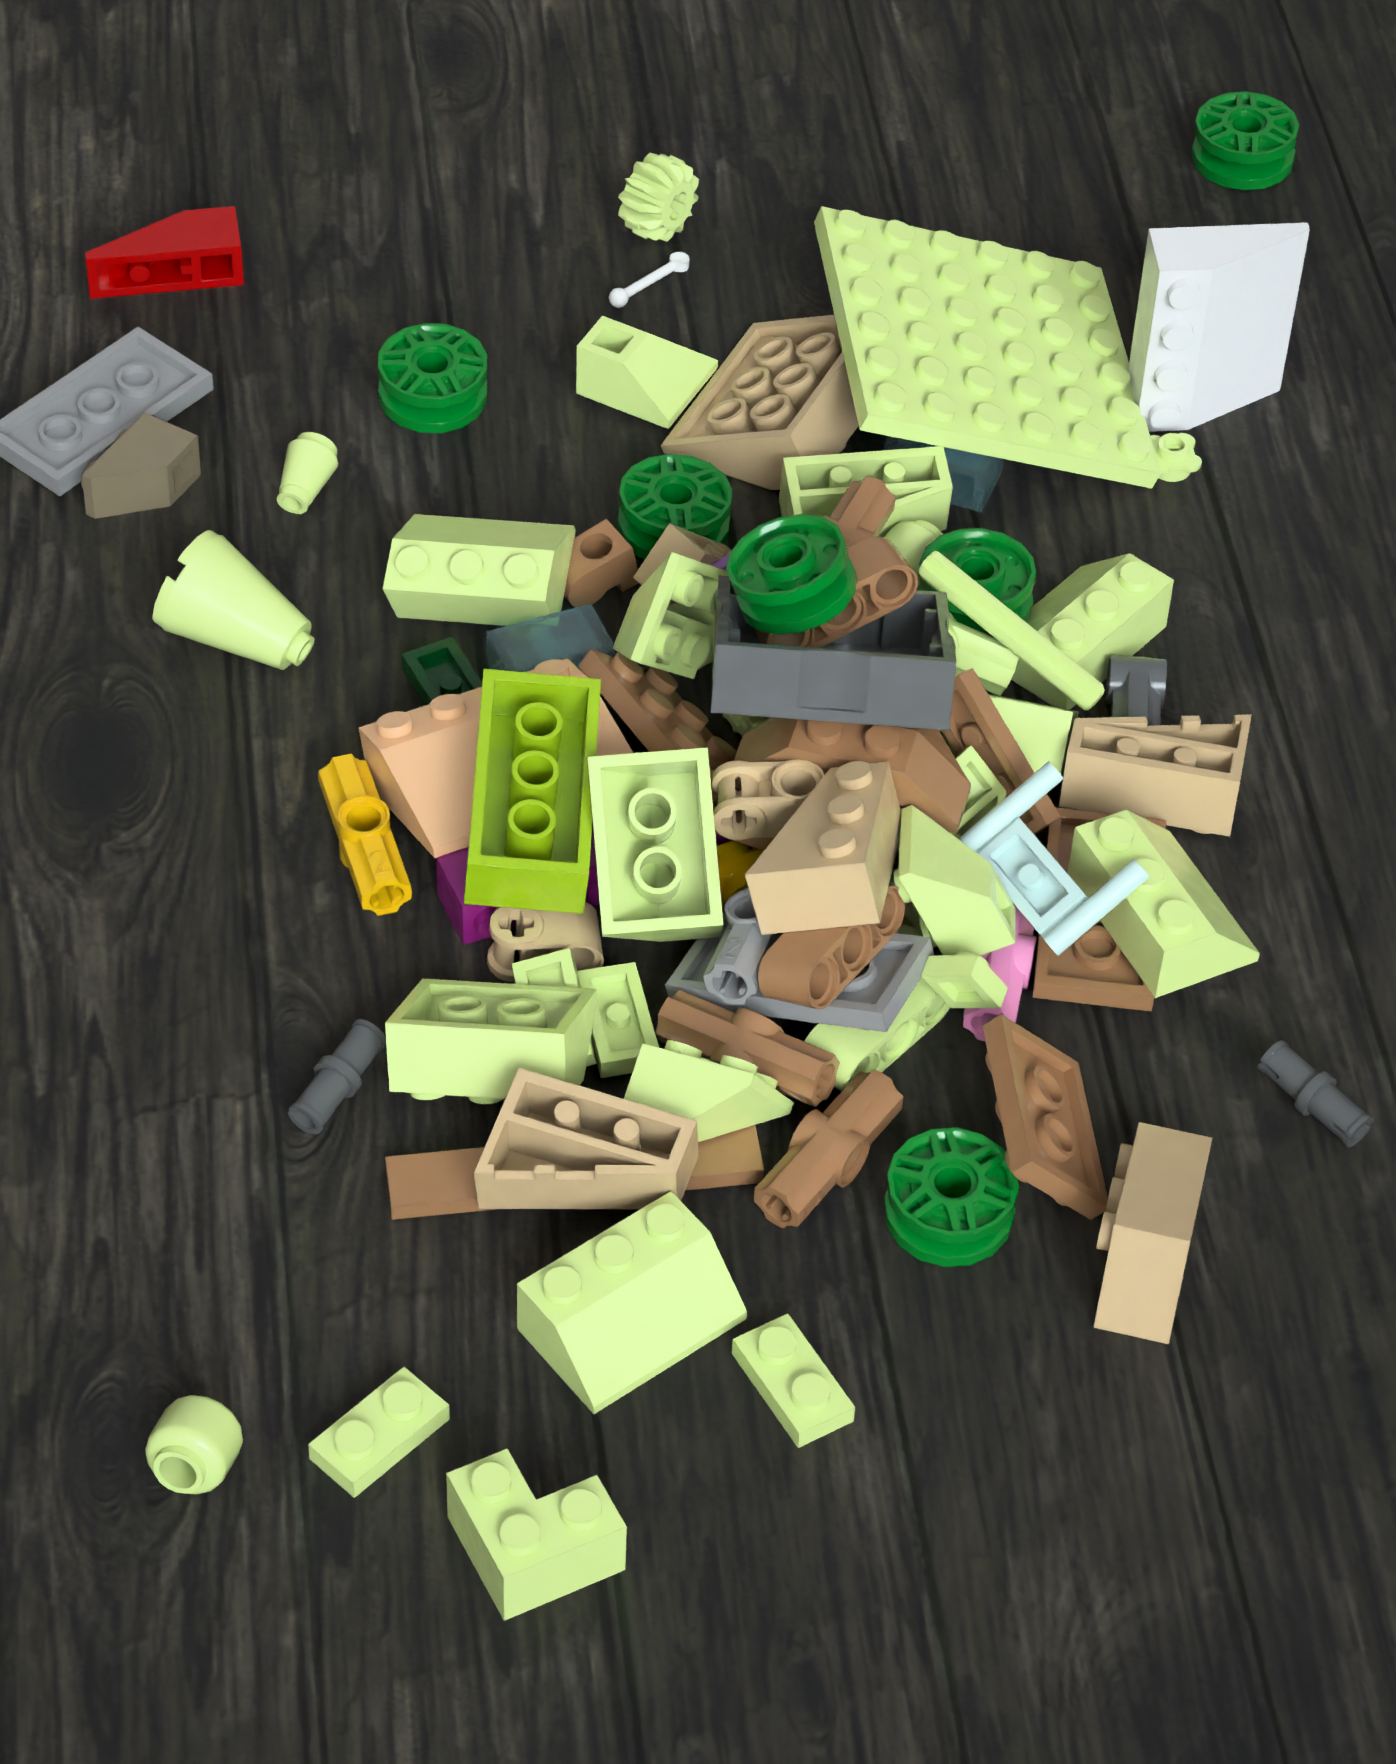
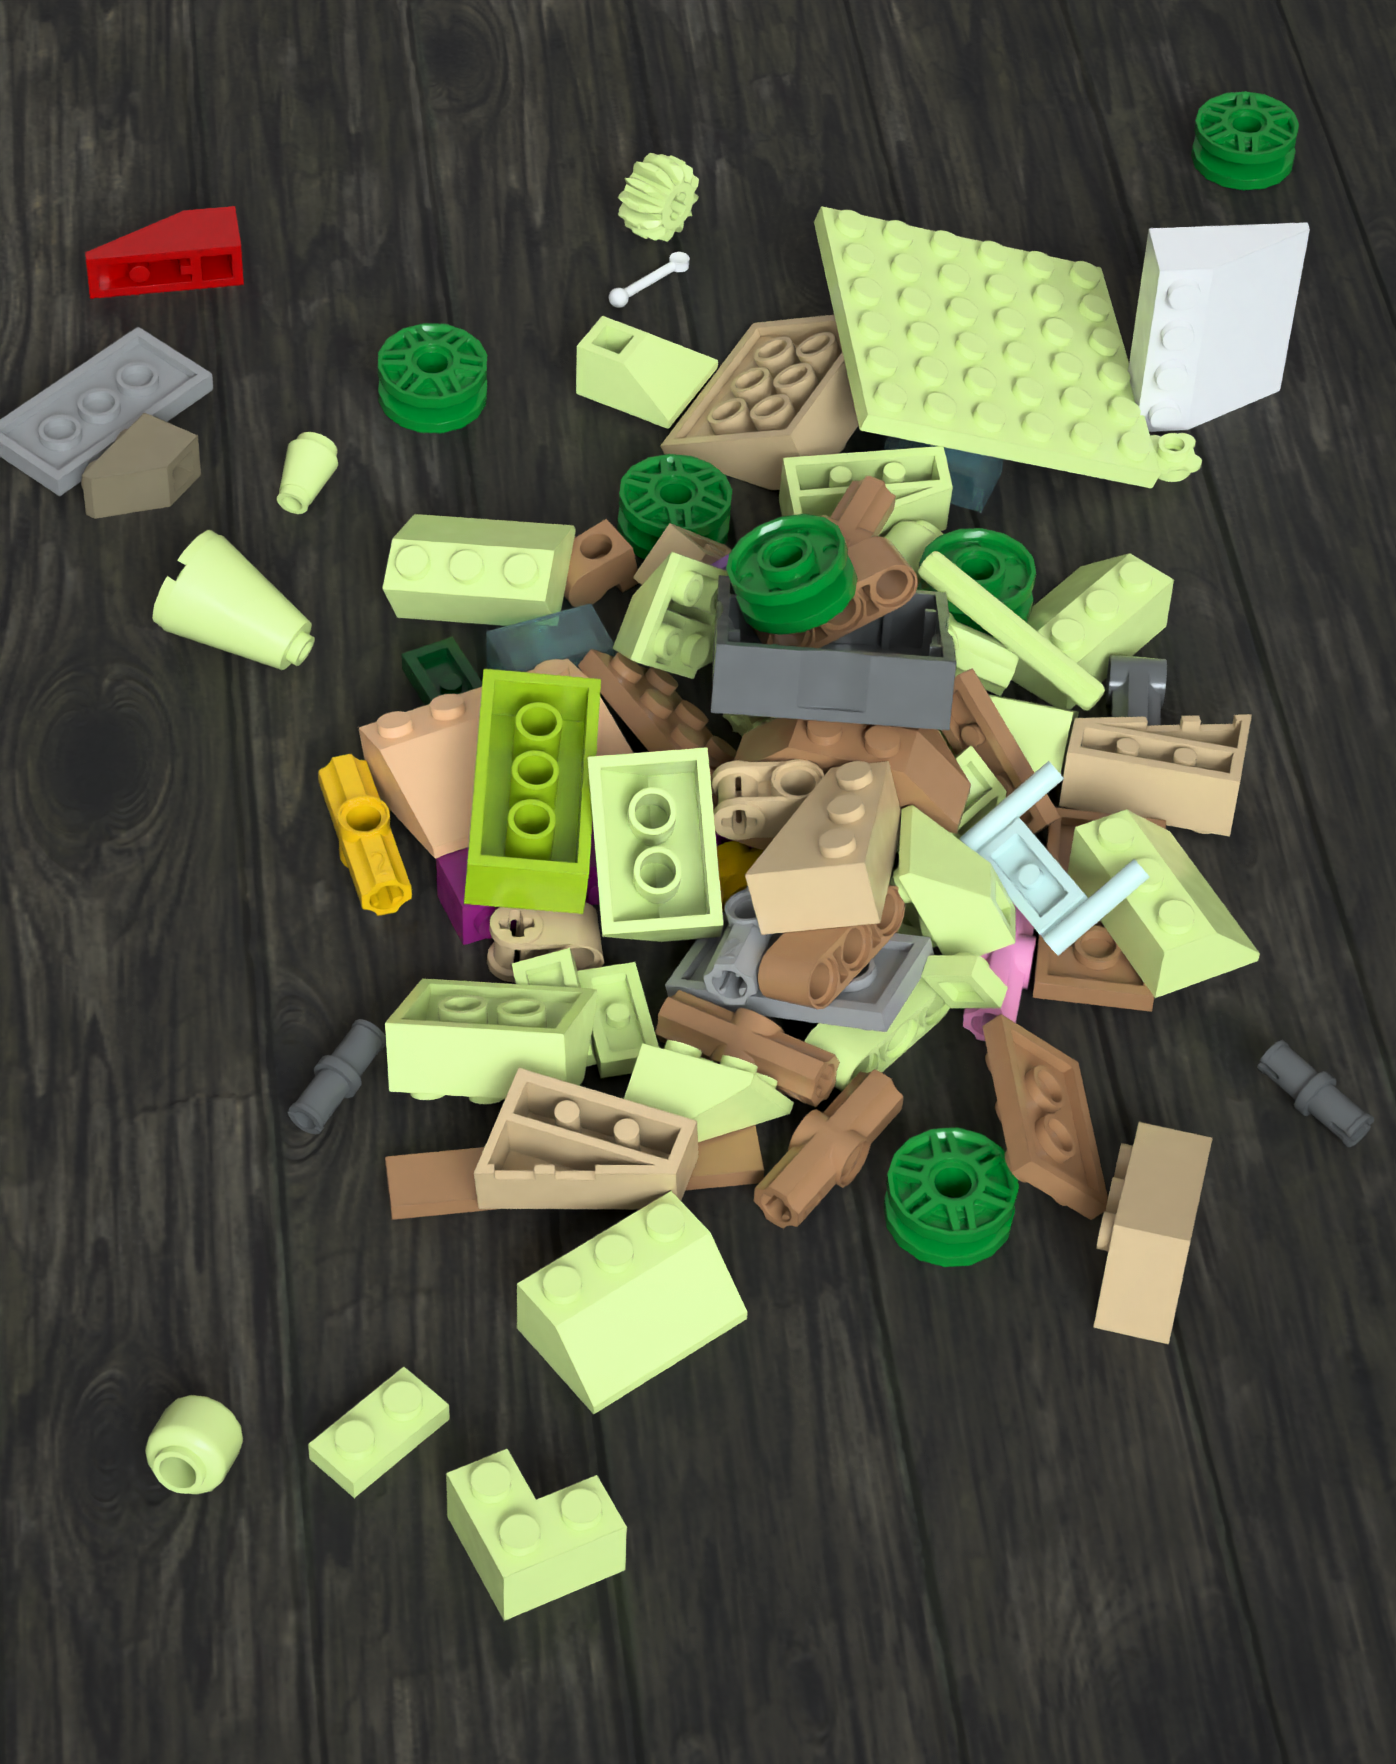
yellowish green plate [732,1313,855,1448] -> none

